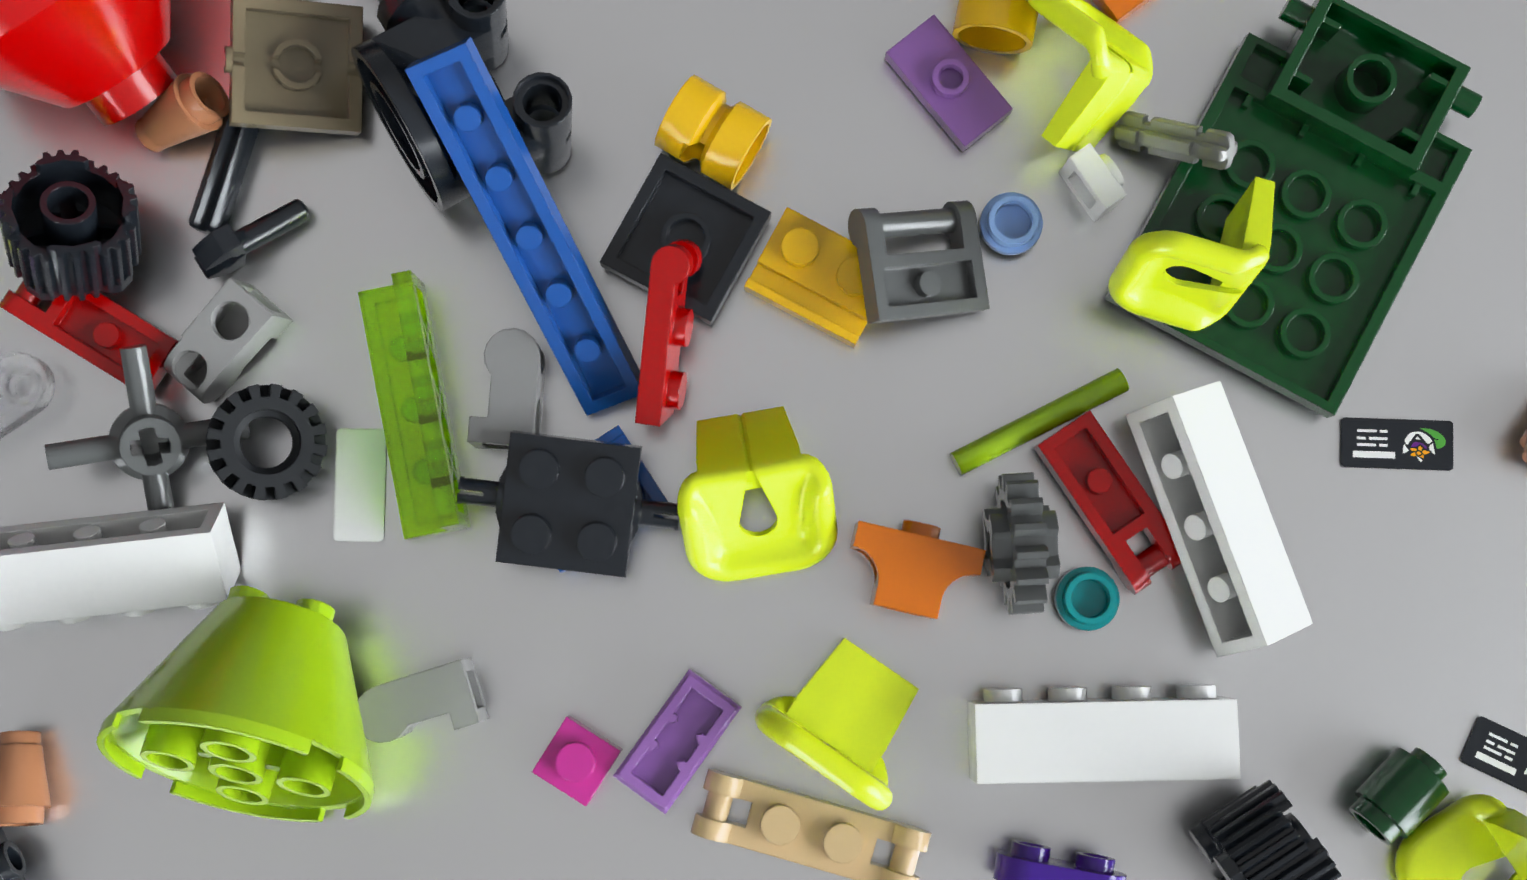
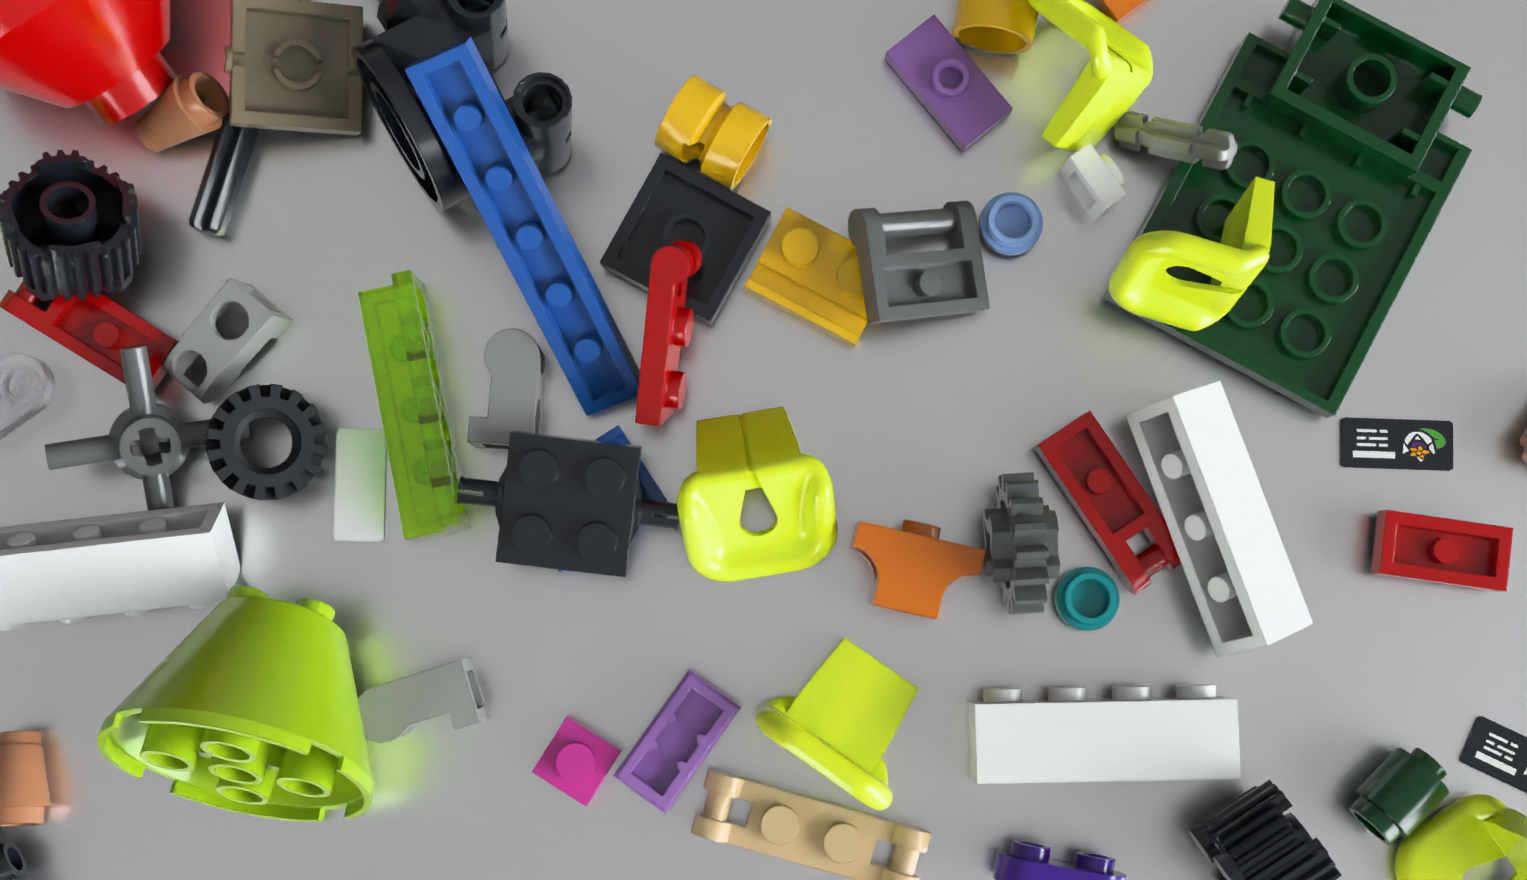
black bar [192,199,310,279] -> none
lime bar [950,368,1129,475] -> none
none -> red plate [1371,510,1514,592]

